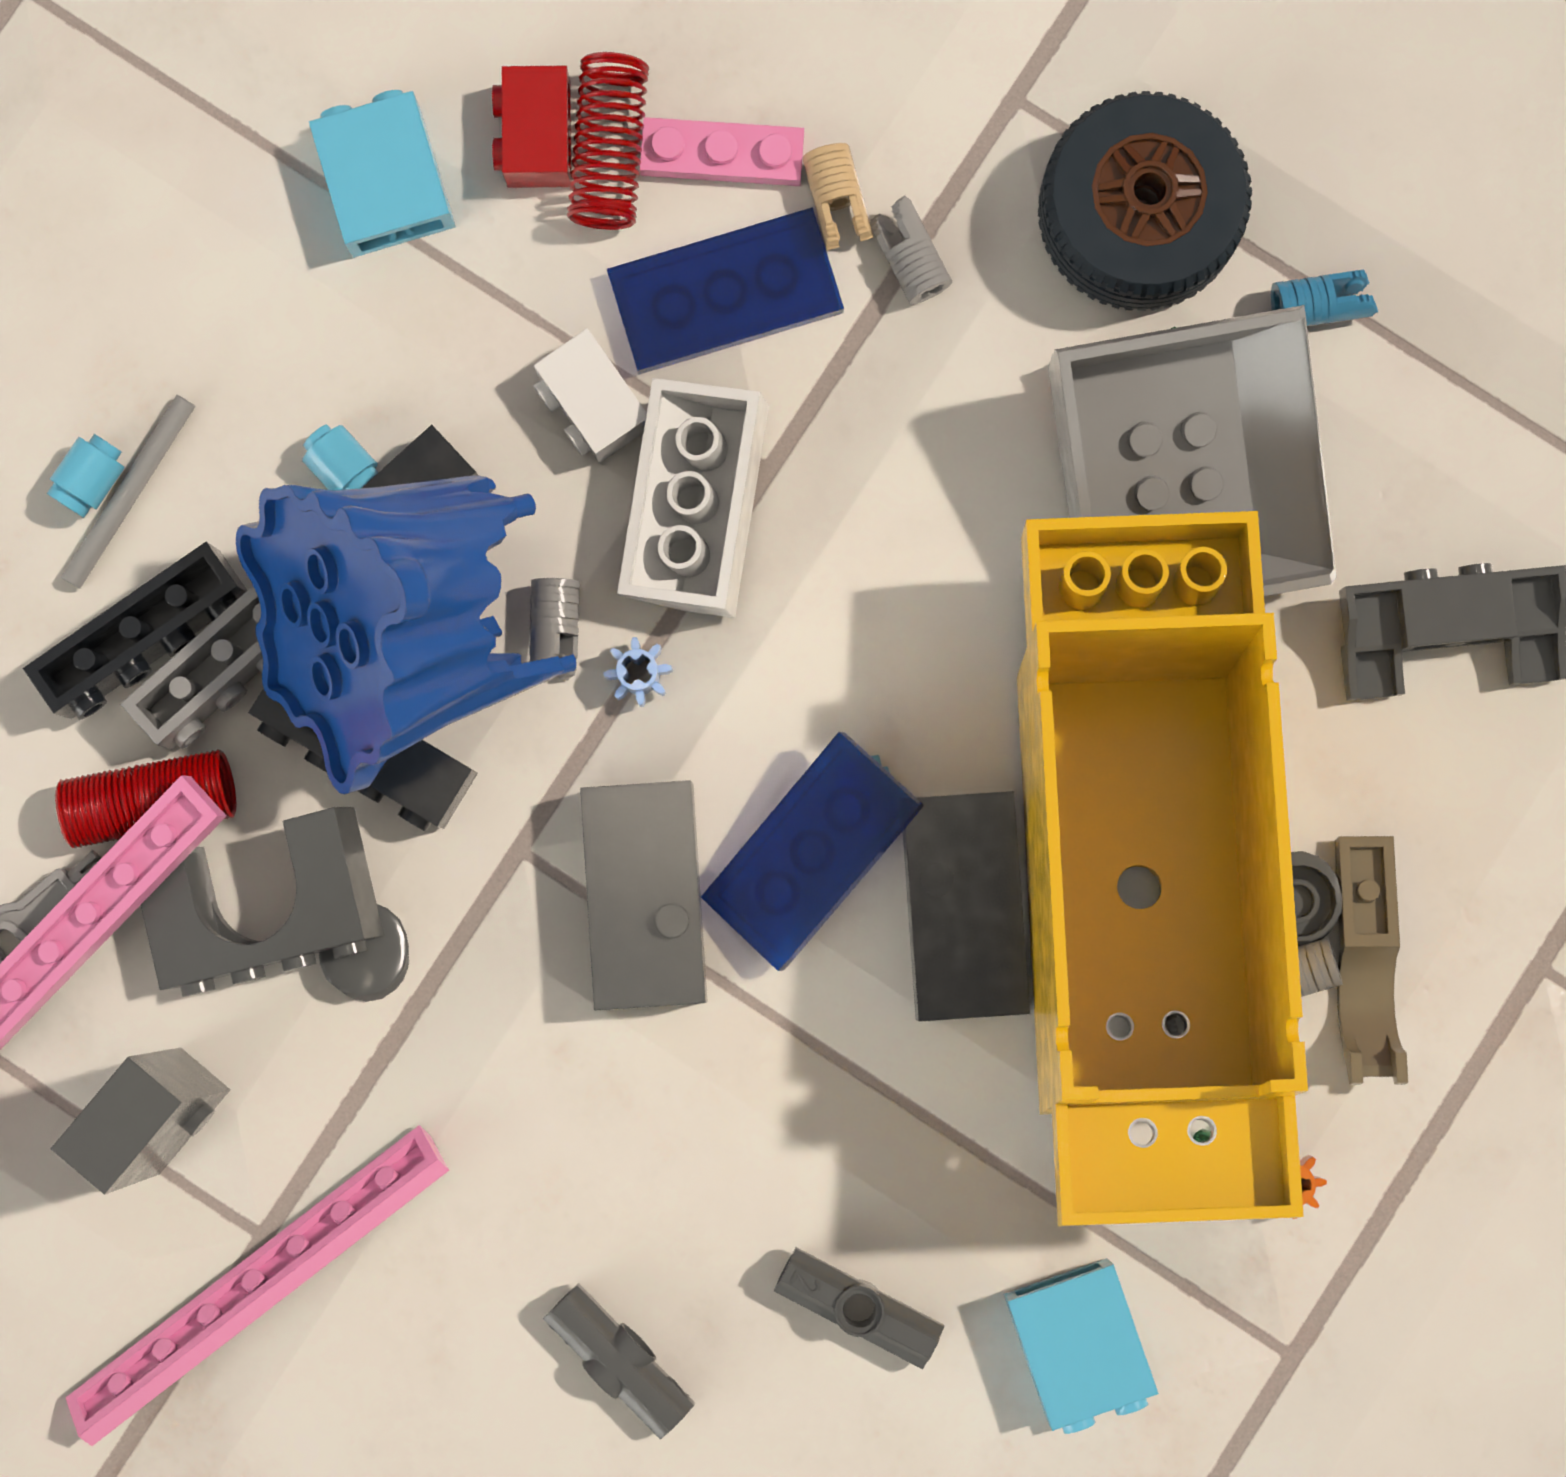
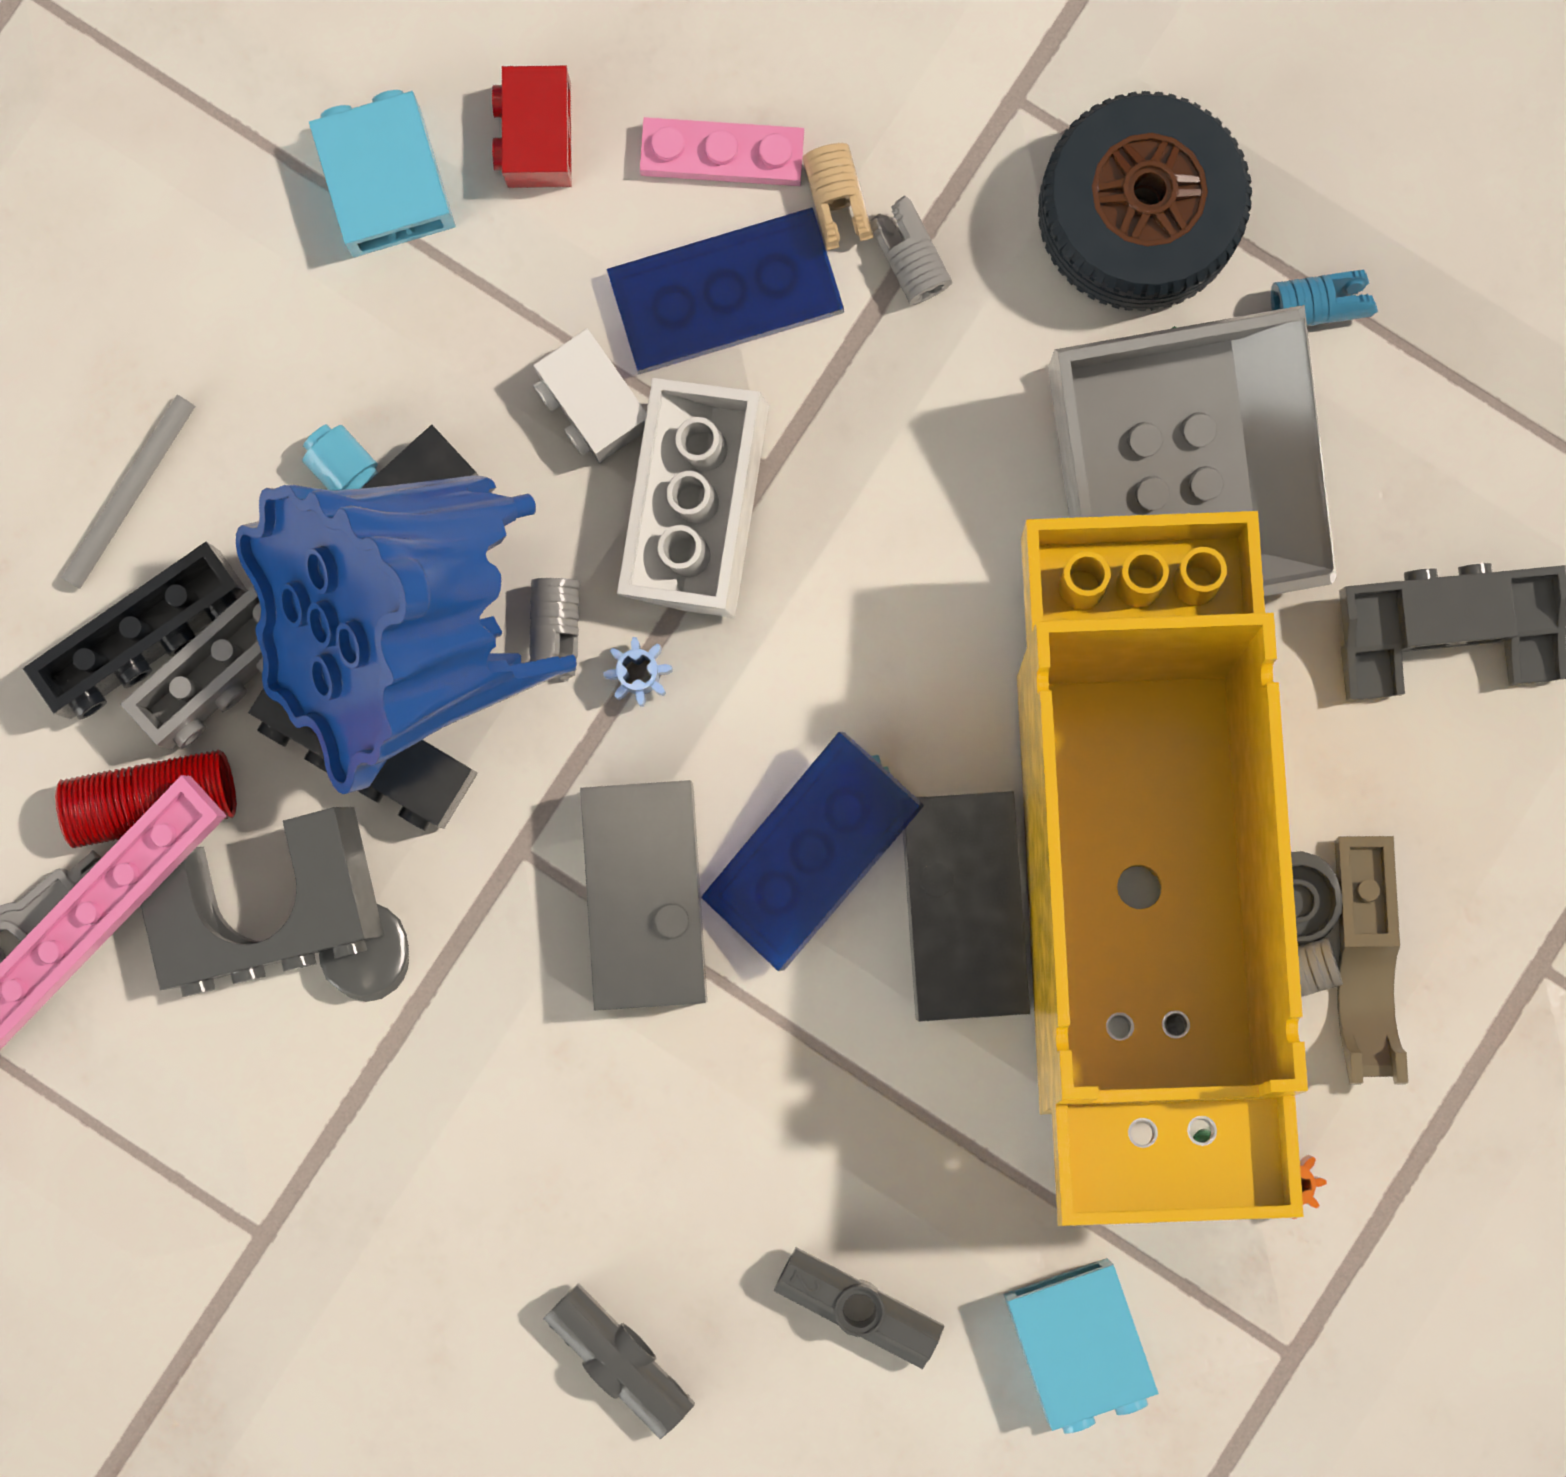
medium azure brick [46,434,125,518] -> none
dark grey brick [50,1048,231,1195] -> none
bright pink plate [66,1125,449,1446] -> none
red piece [567,52,649,230] -> none

